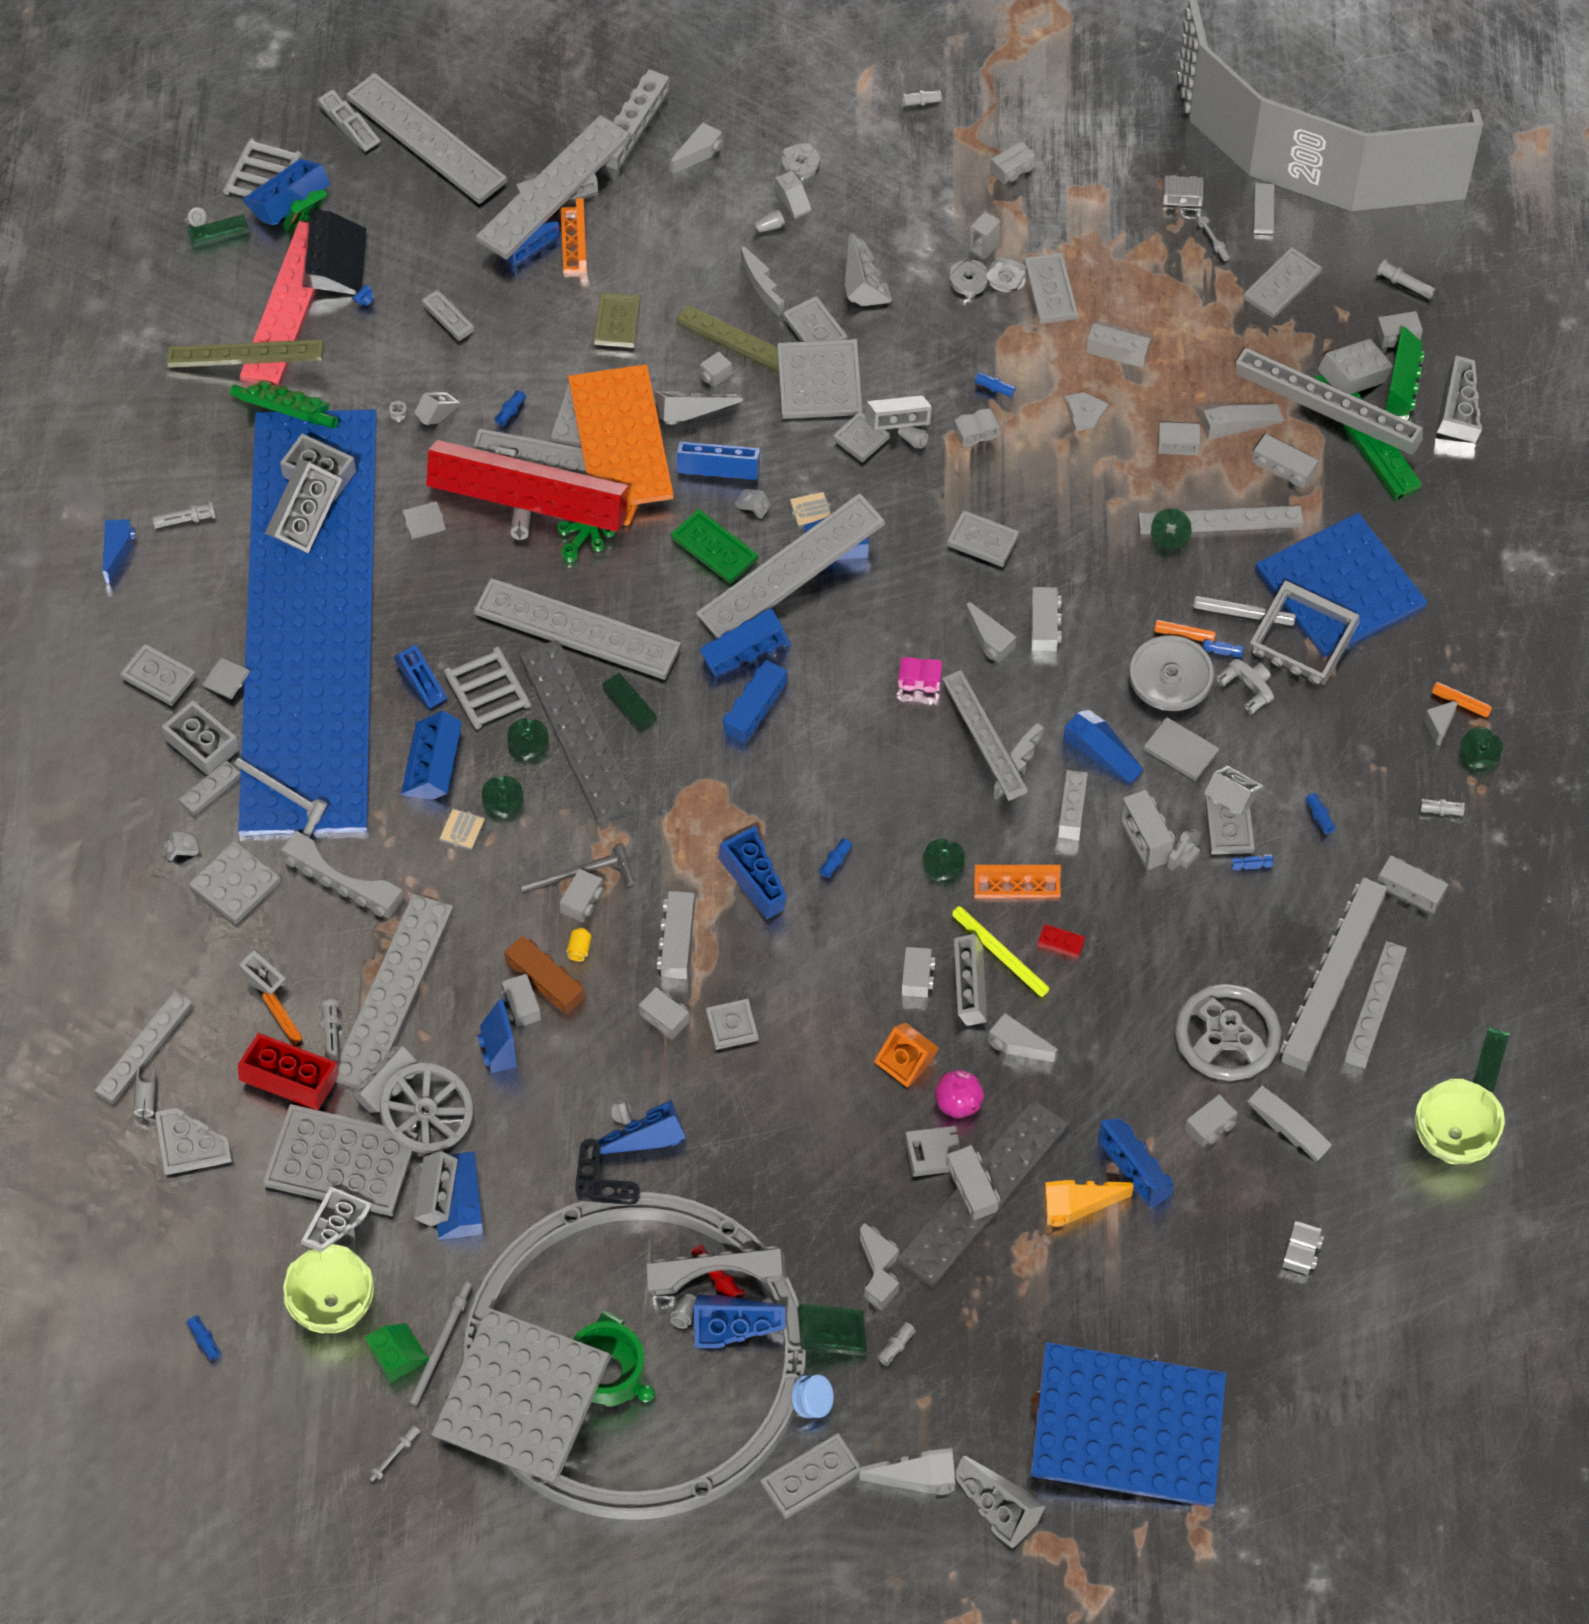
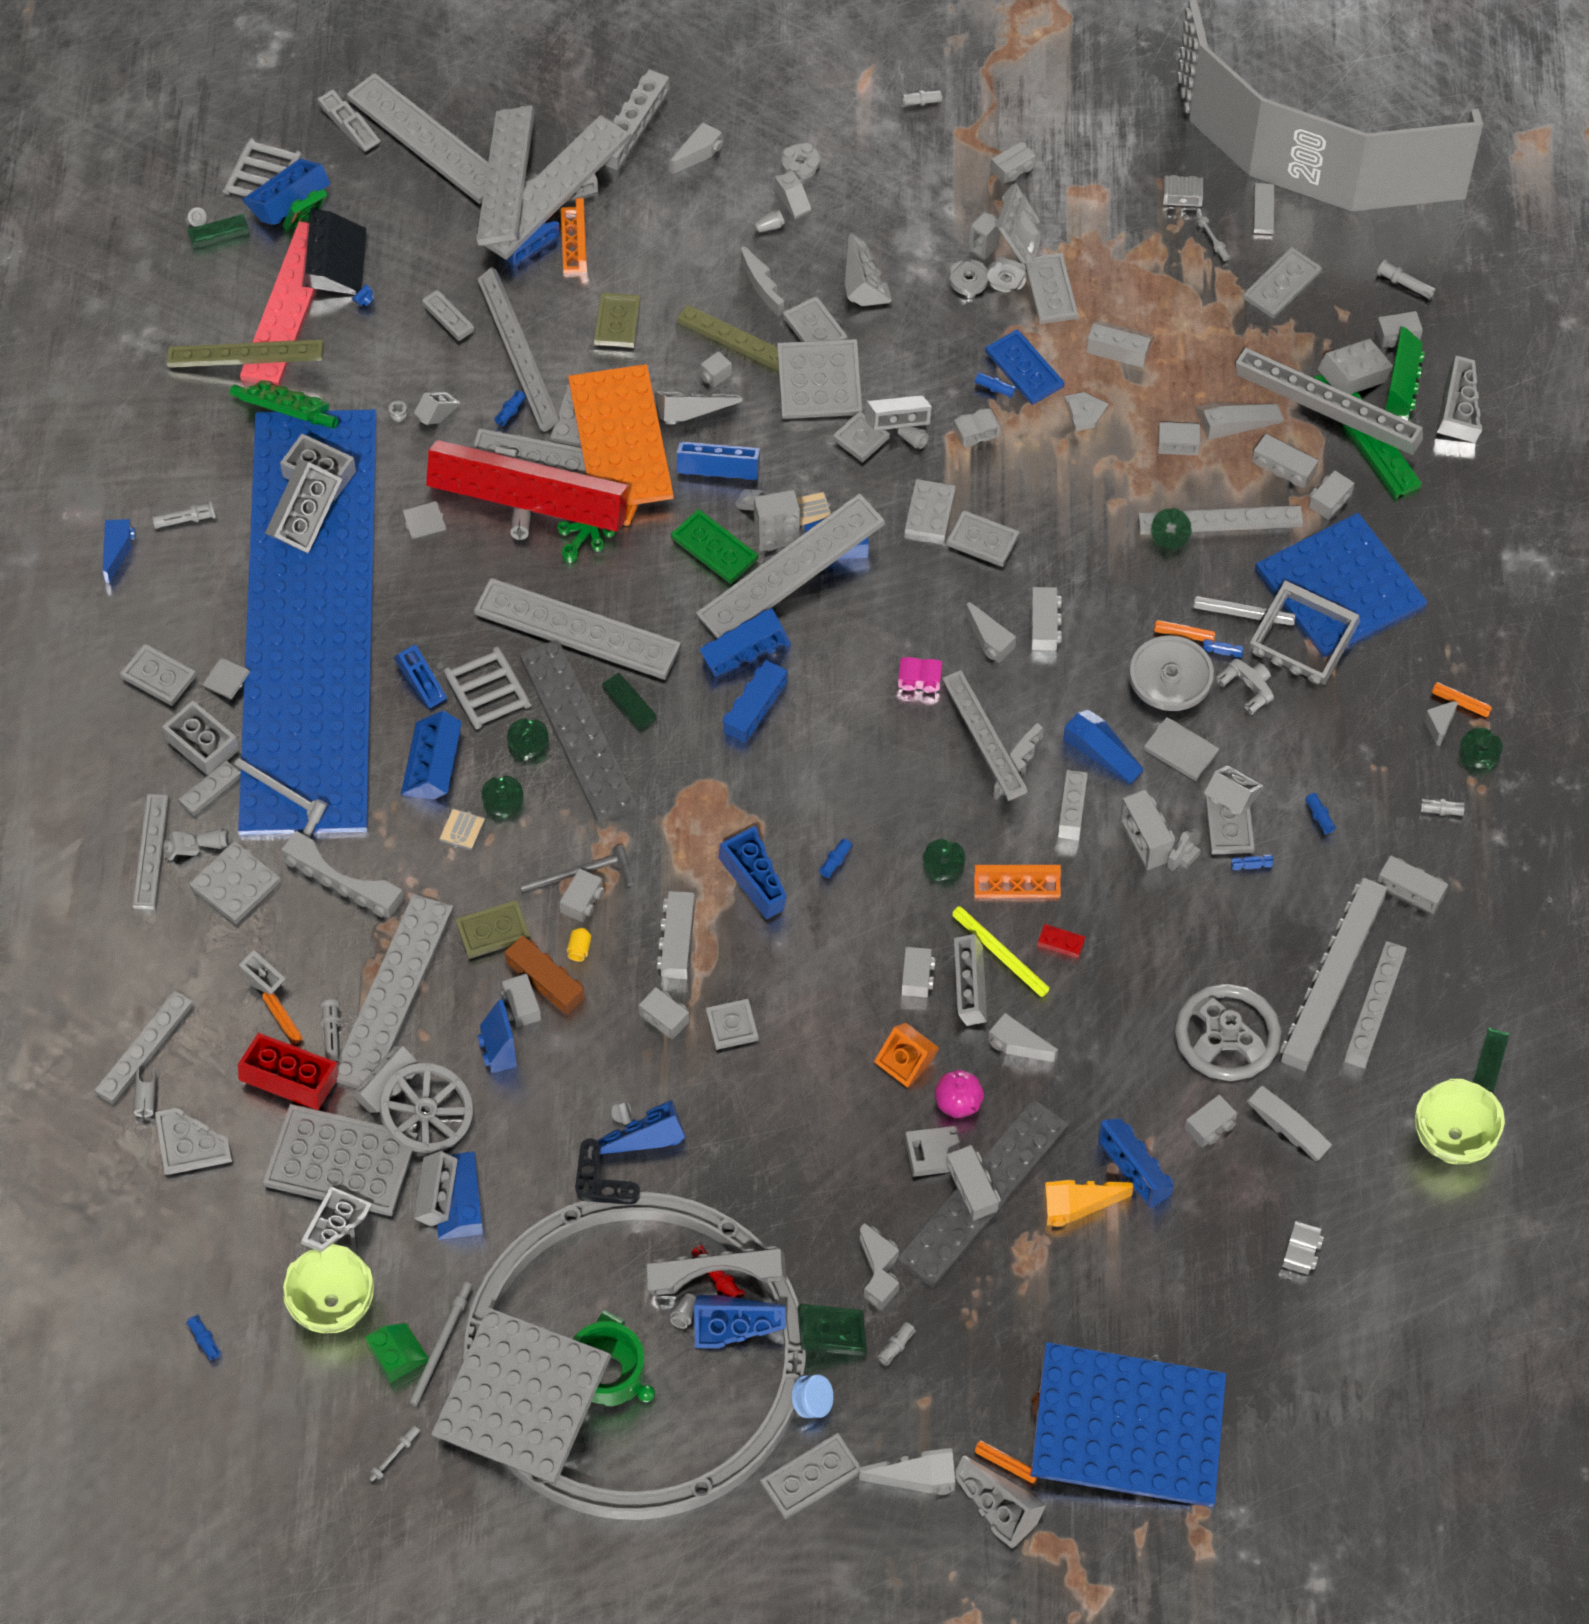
none -> light grey tile [133,794,169,910]
none -> light grey cone [197,828,231,849]
none -> olive plate [455,900,531,959]
none -> light grey plate [477,105,535,246]
none -> light grey plate [478,267,560,432]
none -> light grey brick [754,490,800,551]
none -> light grey plate [905,479,956,540]
none -> orange axle [975,1441,1037,1483]
none -> blue plate [985,329,1065,405]
none -> light grey slope [994,183,1041,264]
none -> light grey brick [1309,471,1355,520]

